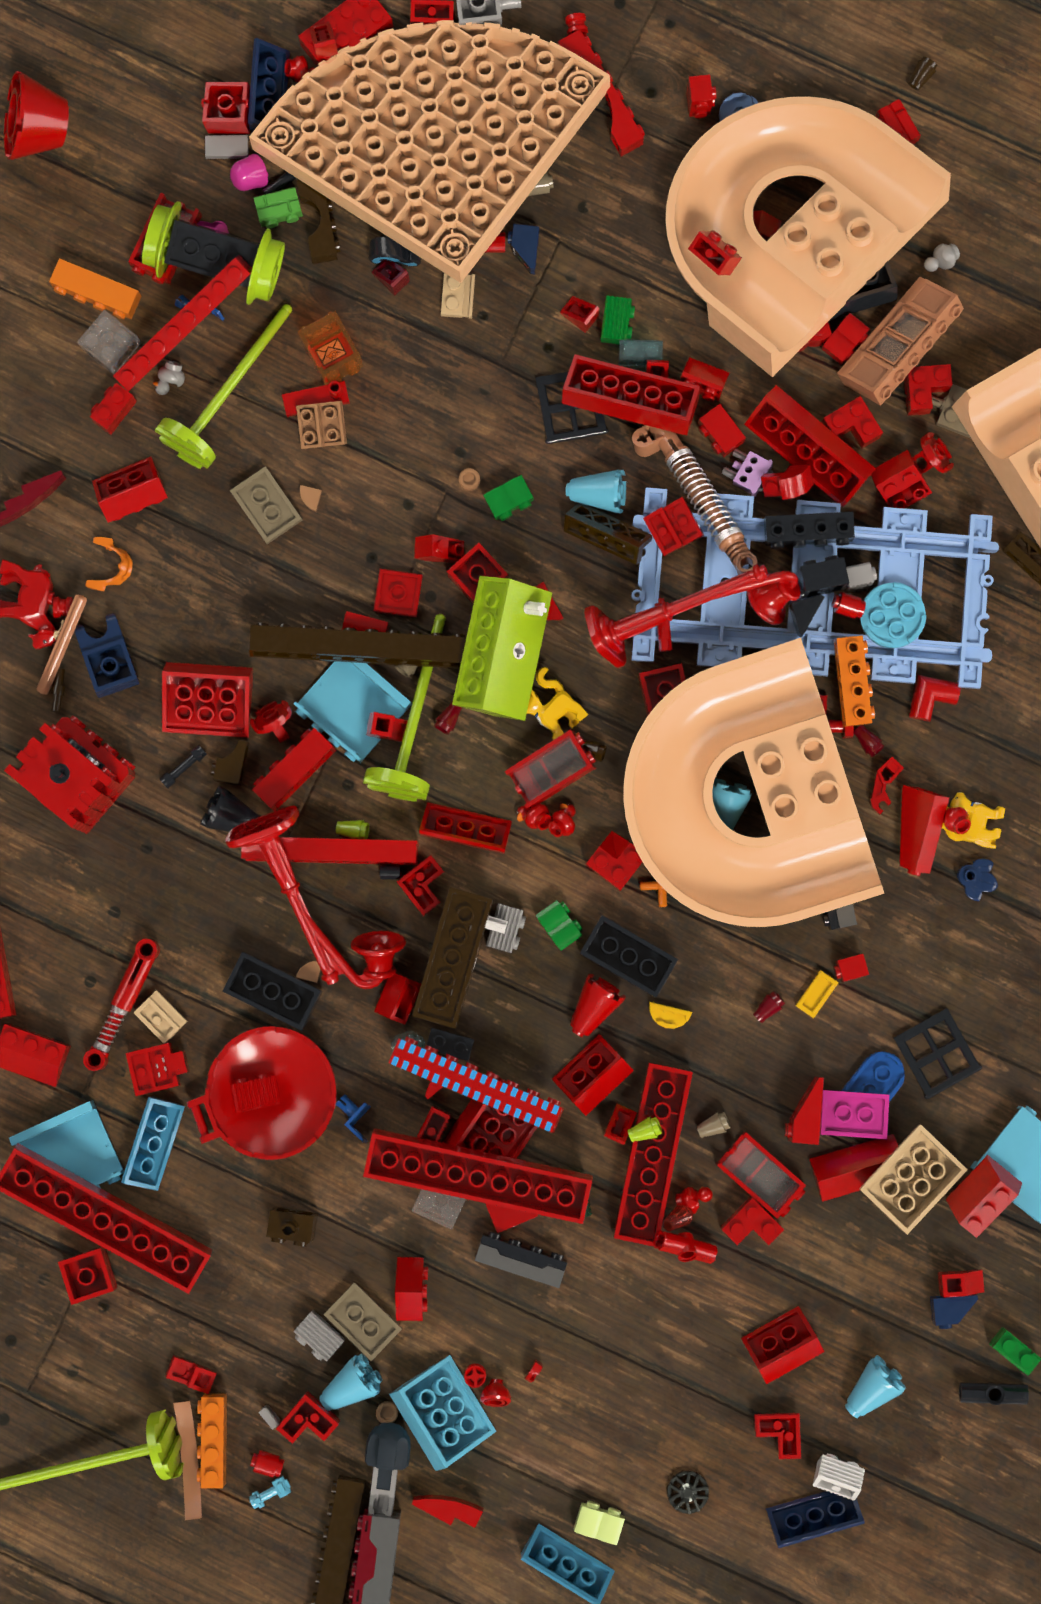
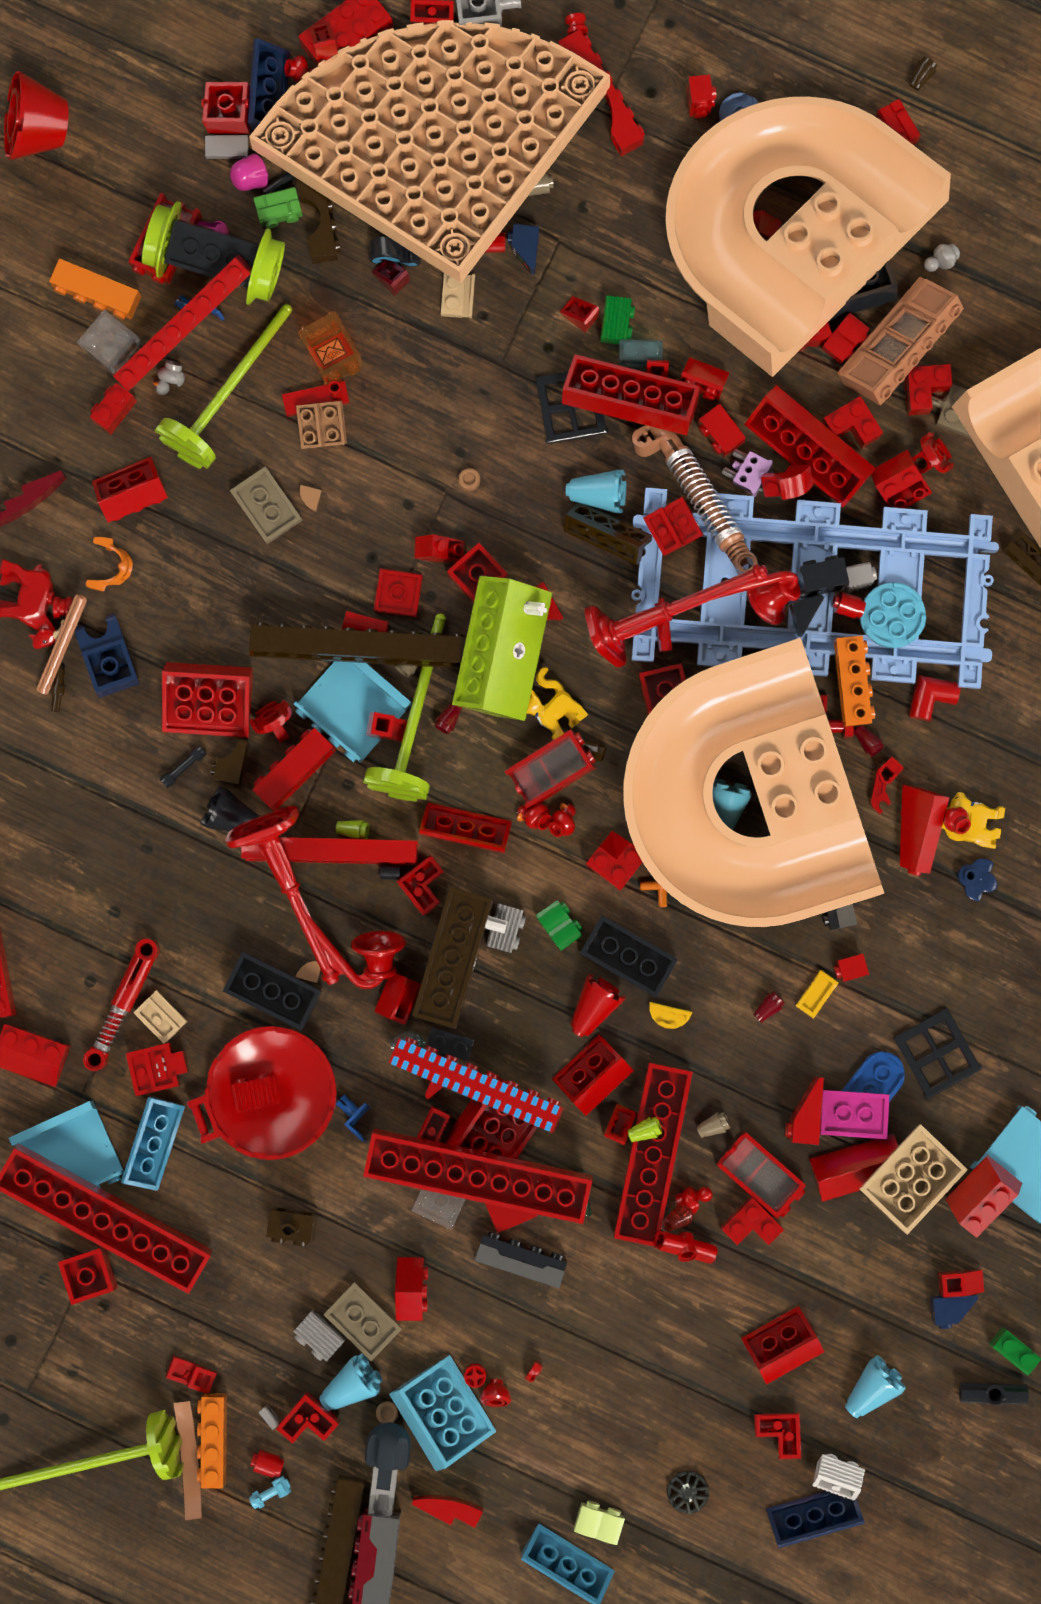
red piece [4,715,136,834] -> none
green brick [483,475,534,521] -> none
red brick [688,230,742,276] -> none
black brick [764,512,855,549] -> none

